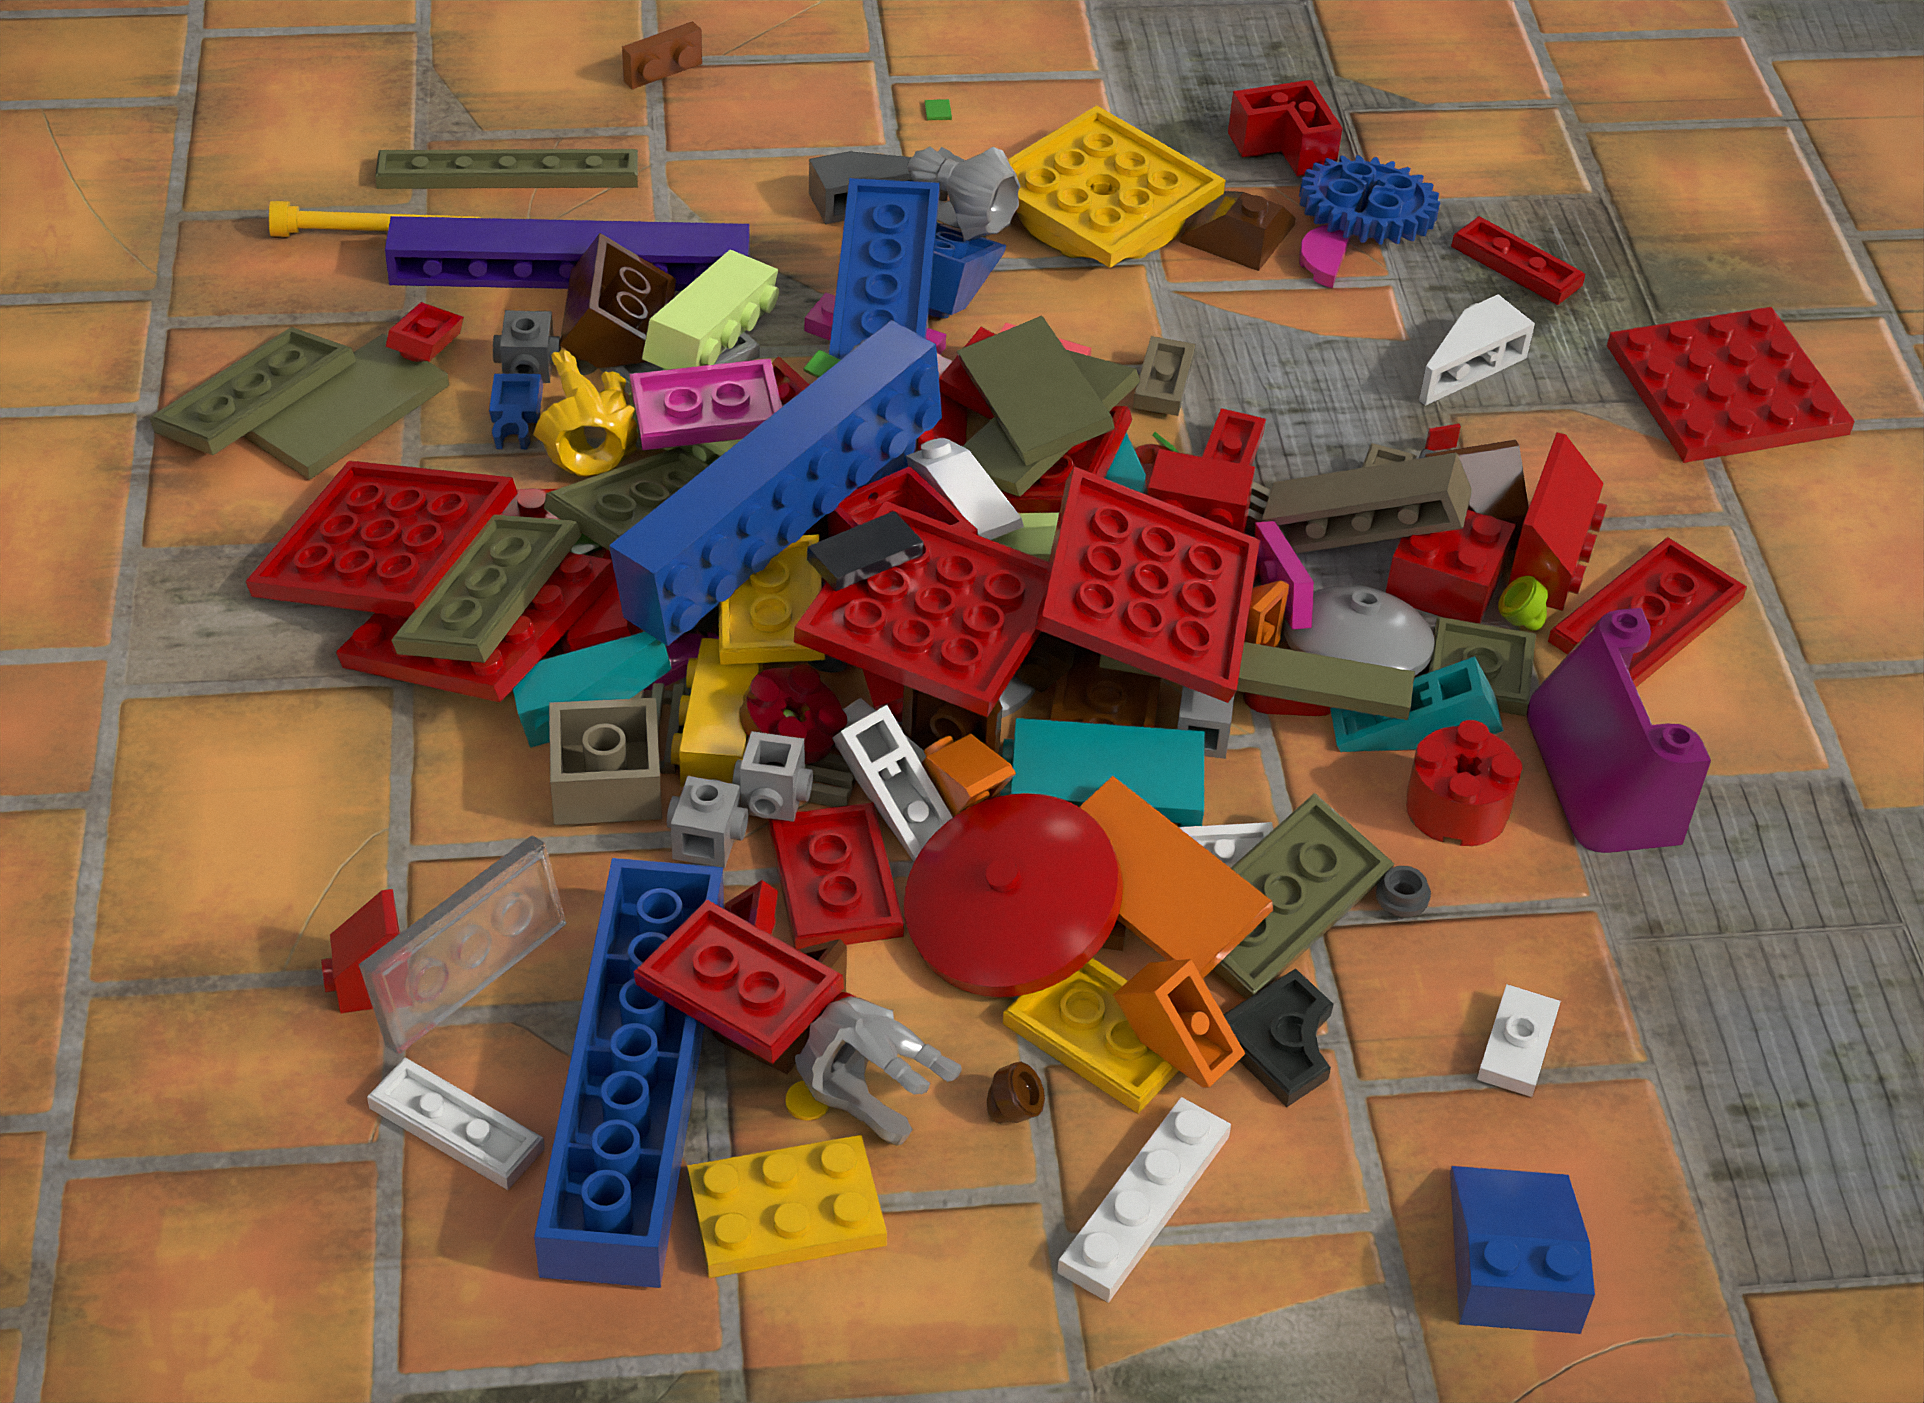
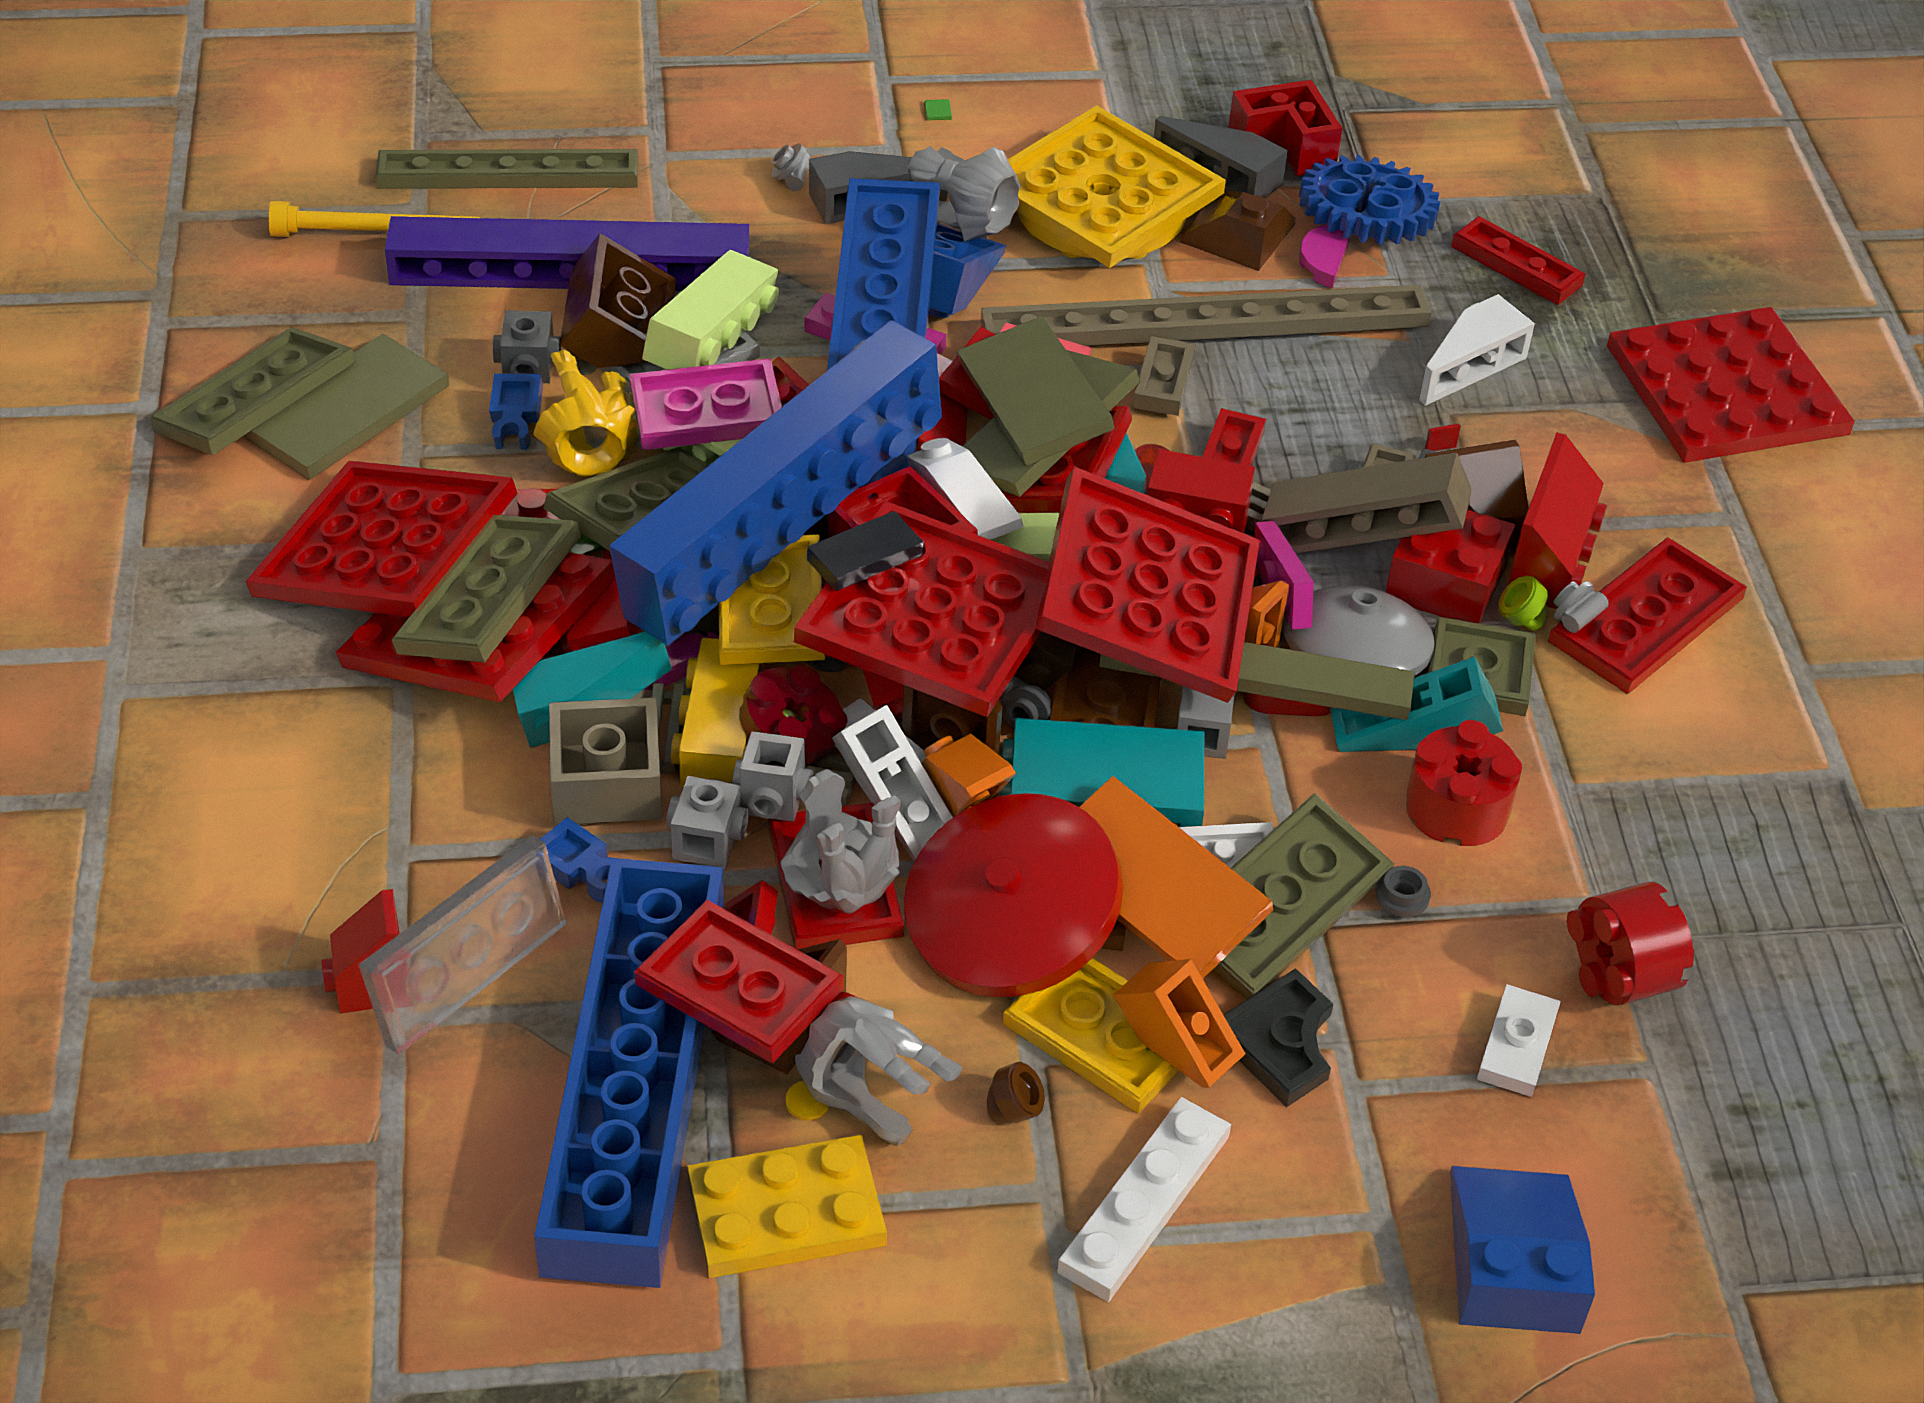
white tile [367,1057,544,1190] -> none
red plate [385,302,464,362] -> none
dark orange plate [622,21,702,90] -> none
bright green window [804,350,840,378] -> none
bright green window [1152,432,1179,453] -> none
magenta windscreen [1526,608,1711,853] -> none
none -> blue plate [529,817,612,903]
none -> light grey plate [771,143,811,191]
none -> light grey piece [780,769,900,914]
none -> dark tan plate [981,285,1431,346]
none -> dark grey plate [1001,685,1052,730]
none -> dark grey slope [1153,116,1288,198]
none -> light grey plate [1553,581,1609,633]
none -> red brick [1566,881,1694,1006]

